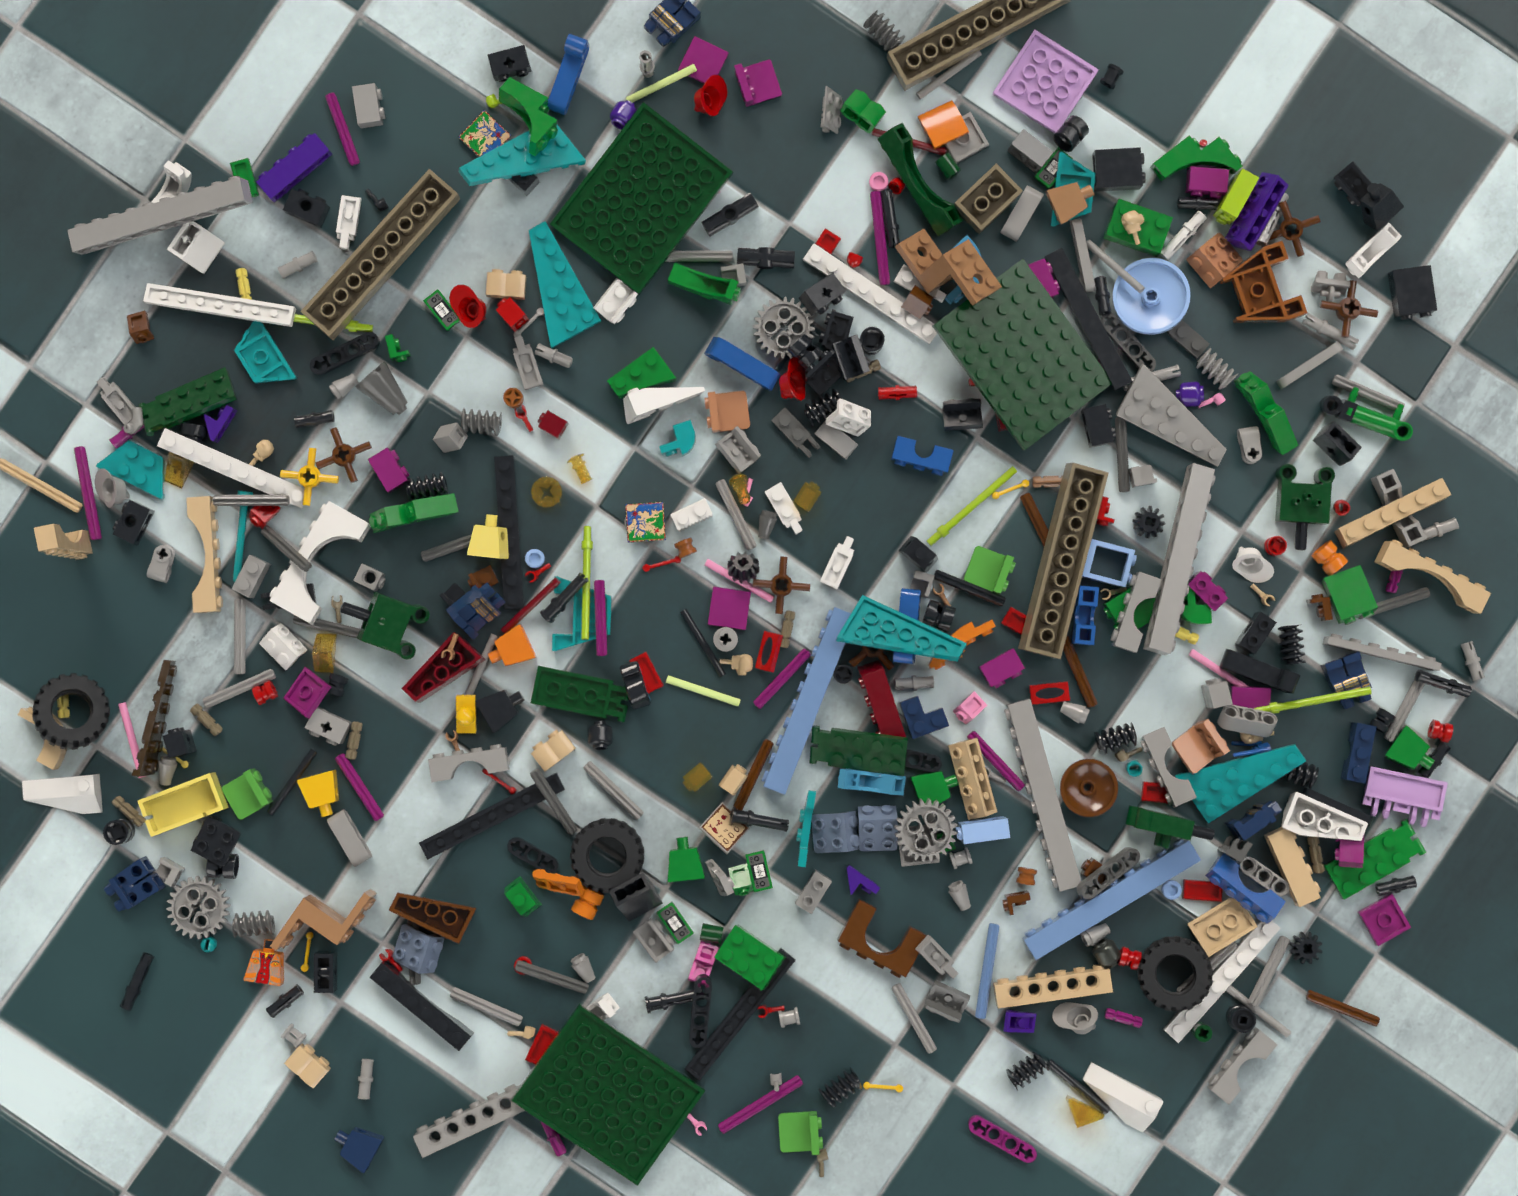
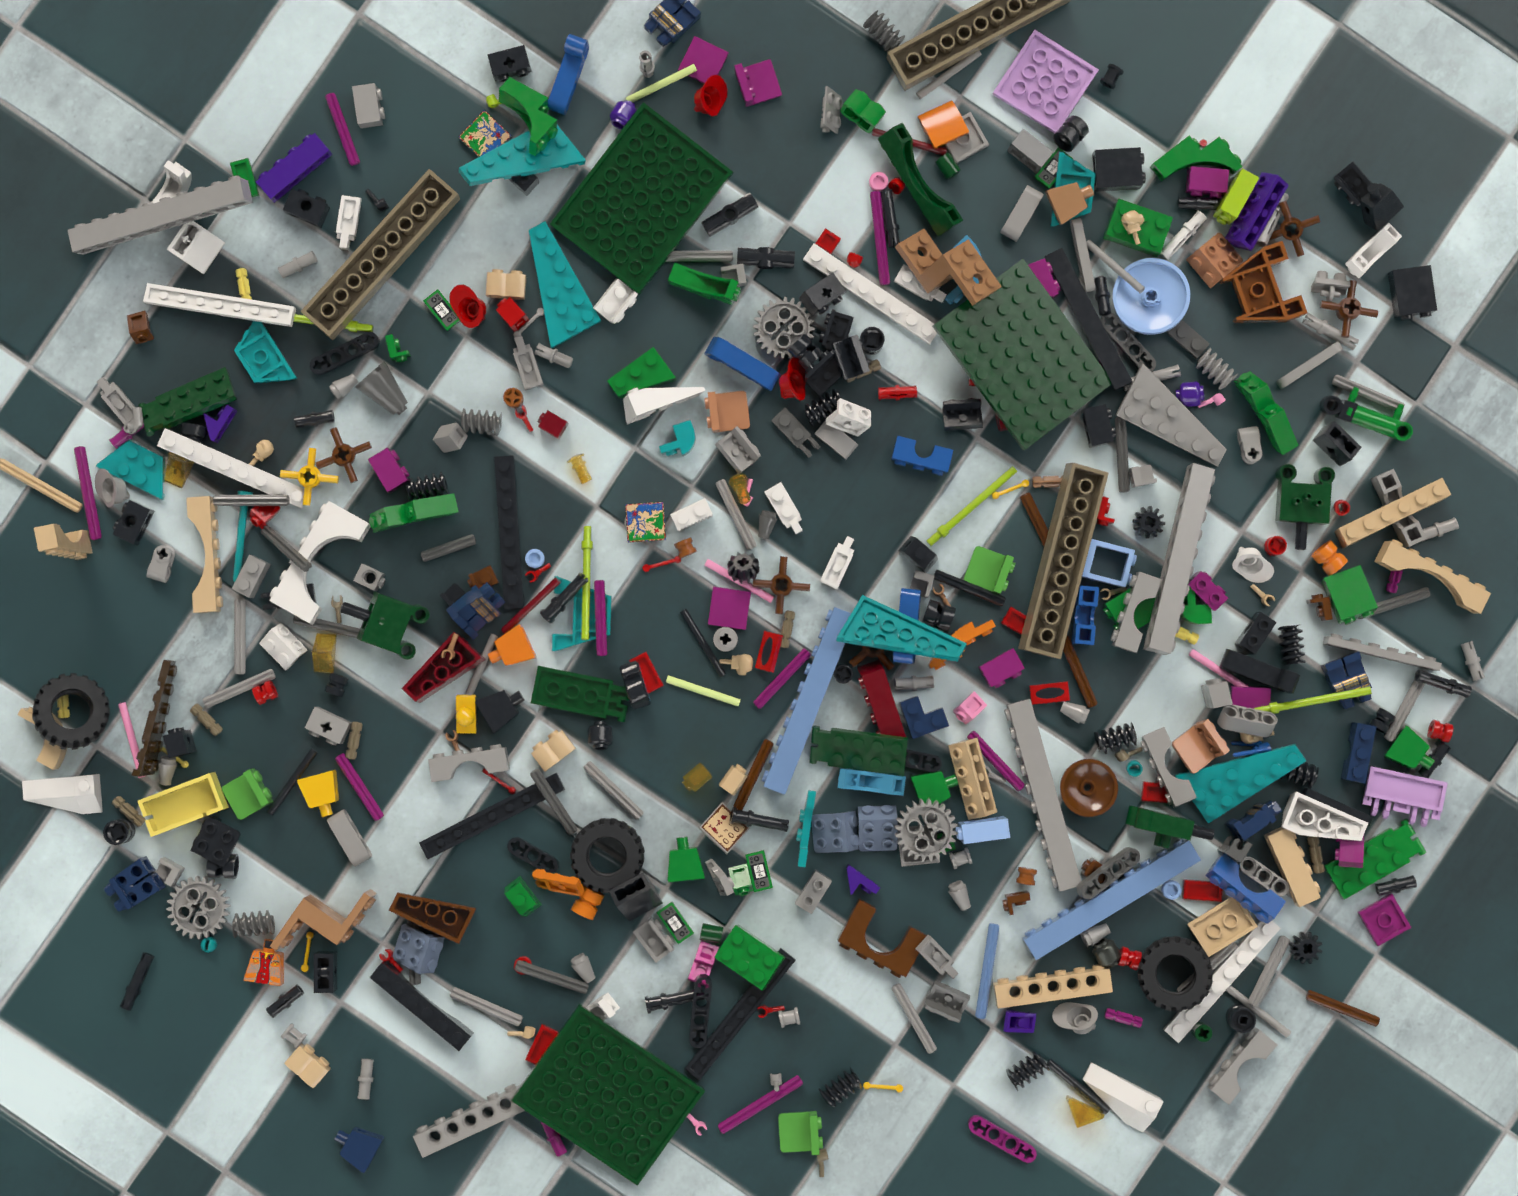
magenta tile [283,667,331,719] -> none
light yellow torso [467,514,509,559] -> none
clear yellow gear [531,477,562,507] -> none
clear yellow brick [793,482,822,513] -> none
brick [901,285,934,319] -> none
dark tan brick [954,163,1023,234] -> none

